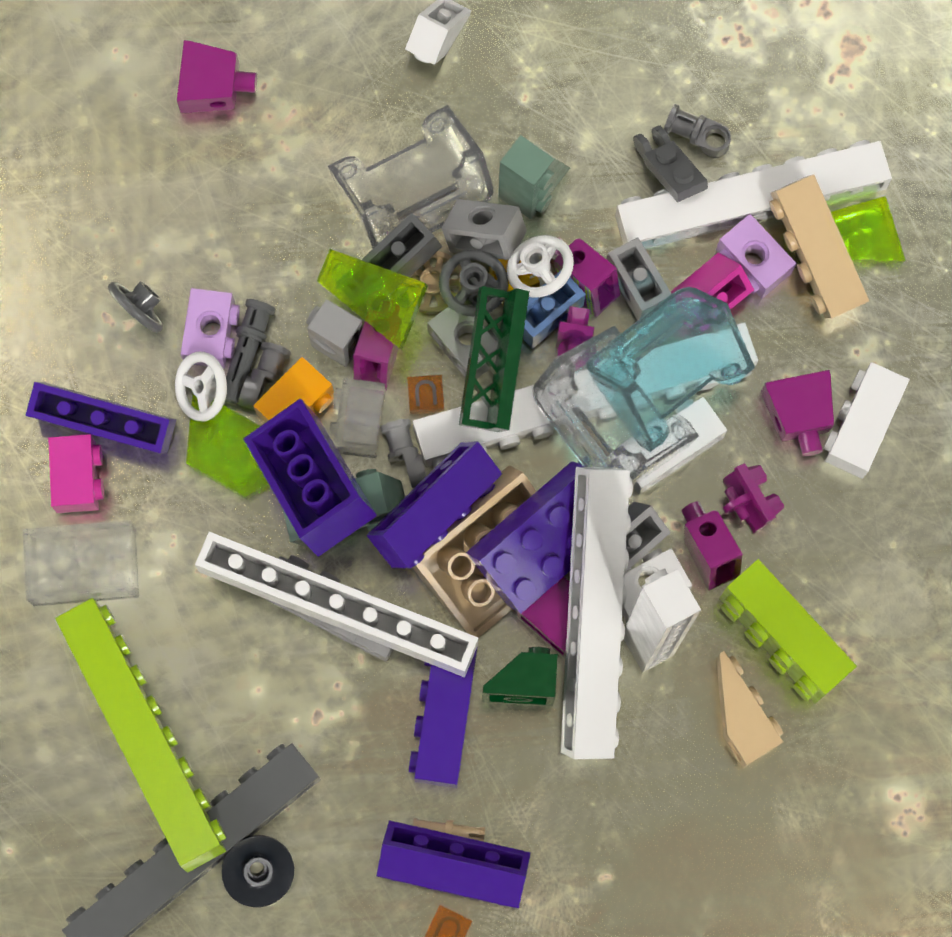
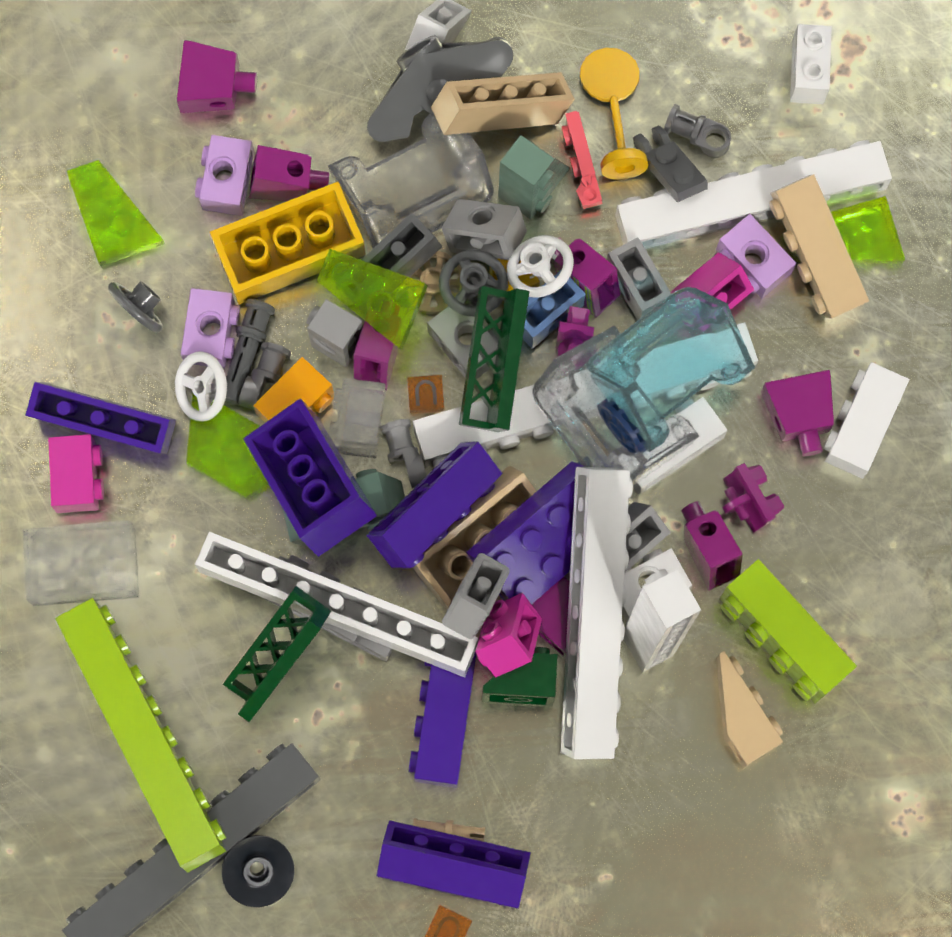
none -> clear neon green wing [66,160,165,266]
none -> lavender brick [195,135,255,216]
none -> yellow brick [210,182,366,305]
none -> dark green fence [222,586,331,722]
none -> magenta torso [249,145,329,202]
none -> dark grey piece [367,35,513,142]
none -> tan brick [431,72,575,135]
none -> light grey brick [442,553,510,639]
none -> dark pink brick [475,593,542,678]
none -> coral hinge [561,111,603,209]
none -> yellow piece [580,48,648,180]
none -> dark blue wheel [597,399,647,458]
none -> white brick [790,24,832,104]

